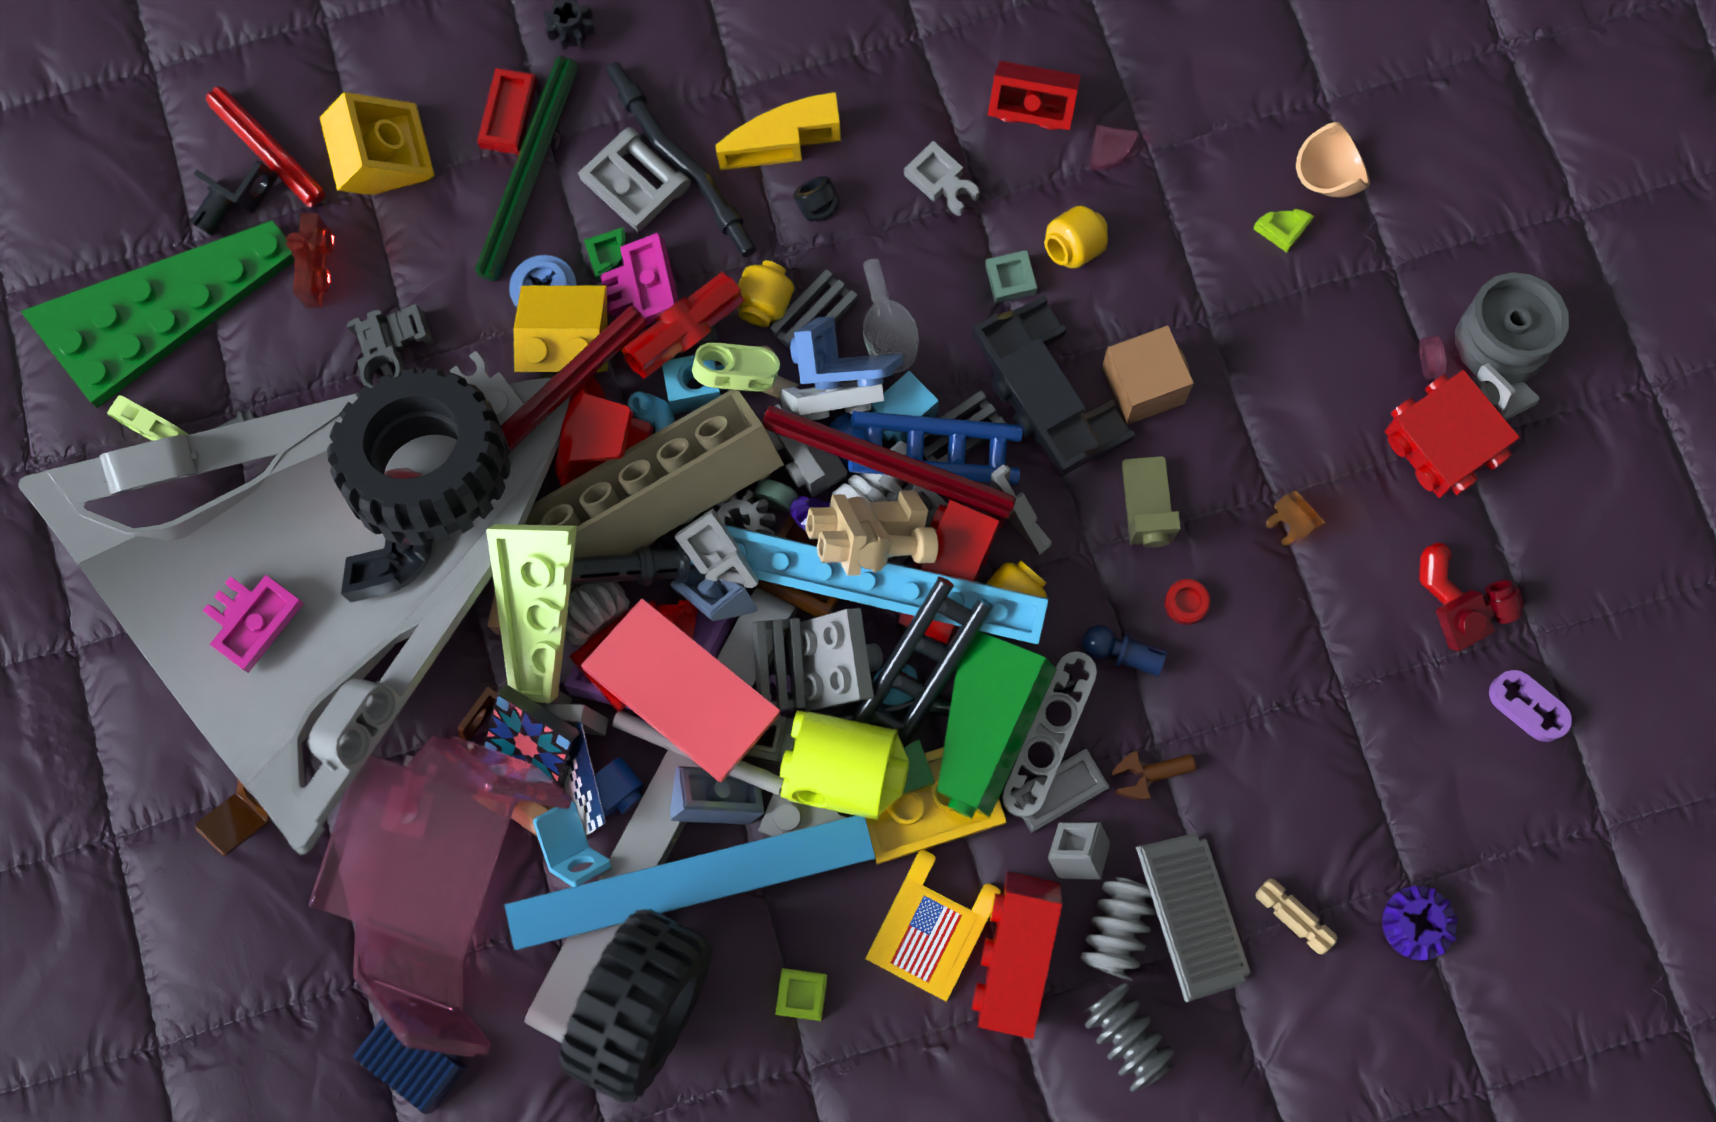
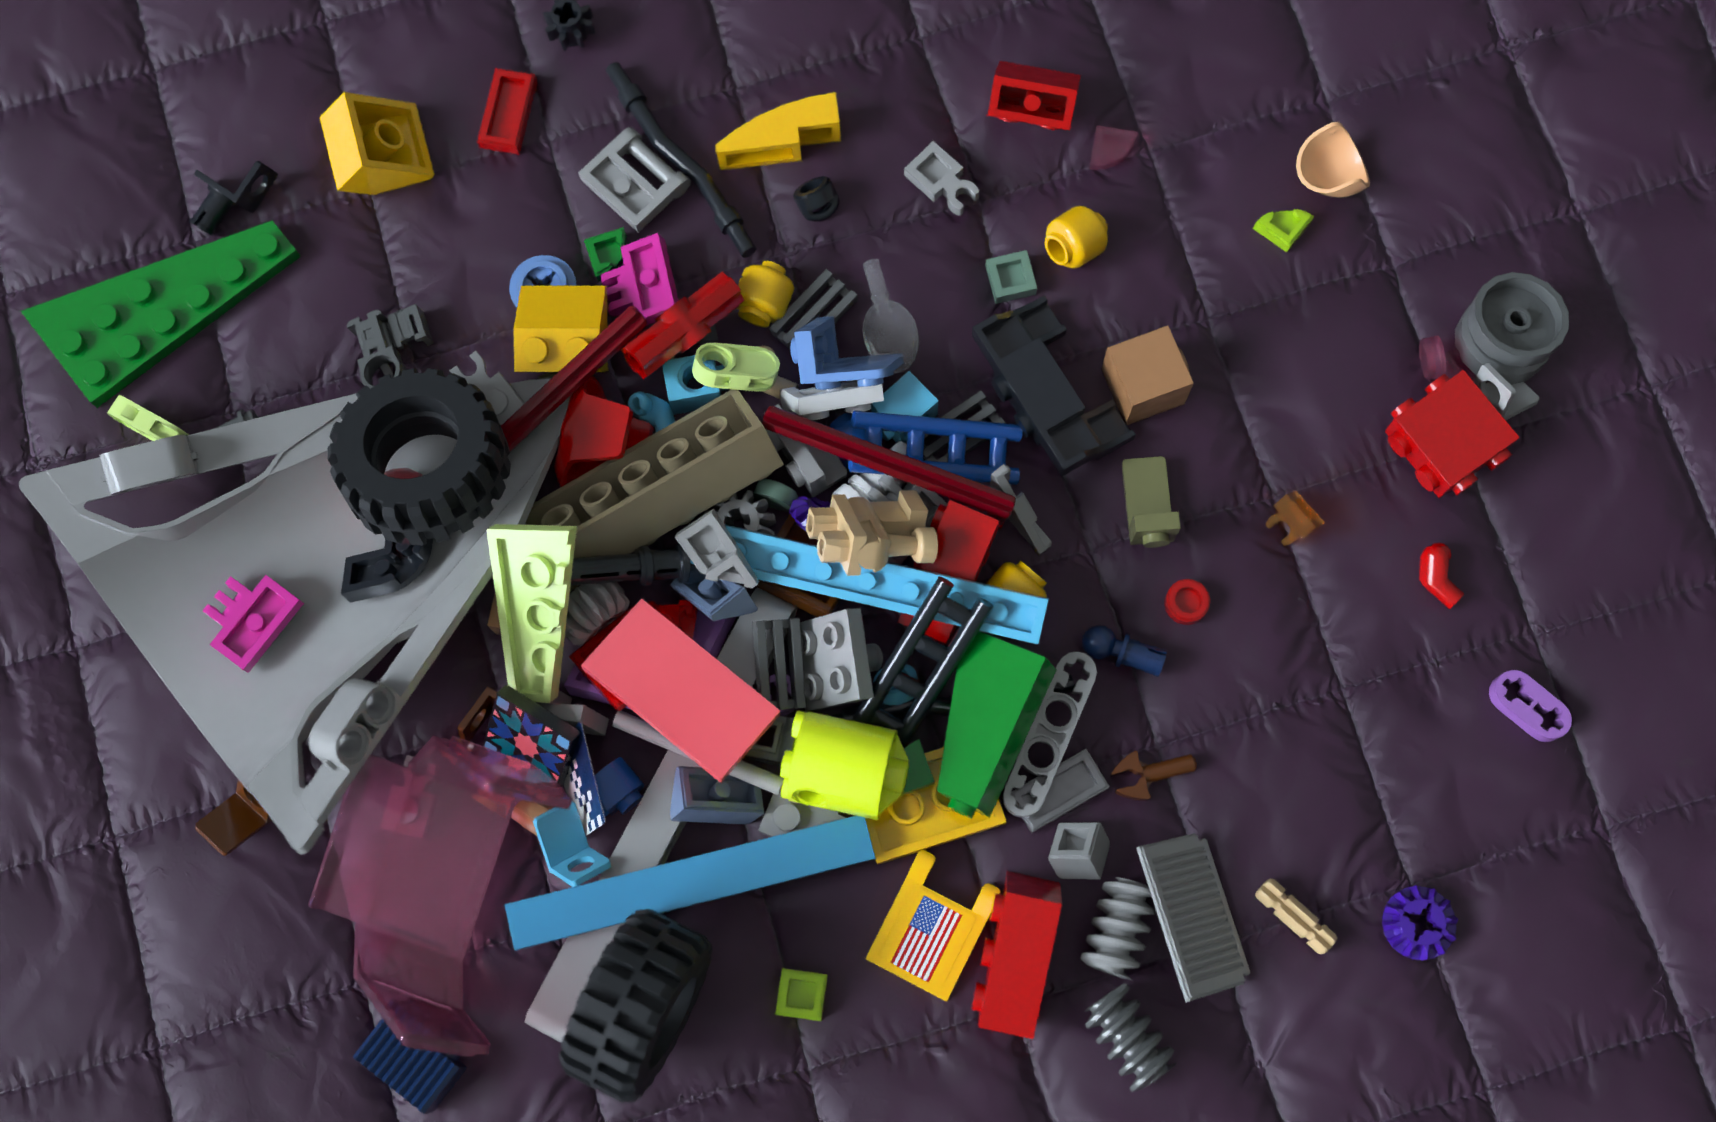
red axle [206,86,325,207] -> none
clear red plate [285,213,334,308] -> none
dark green axle [475,56,578,282] -> none
dark red plate [1435,580,1524,652] -> none

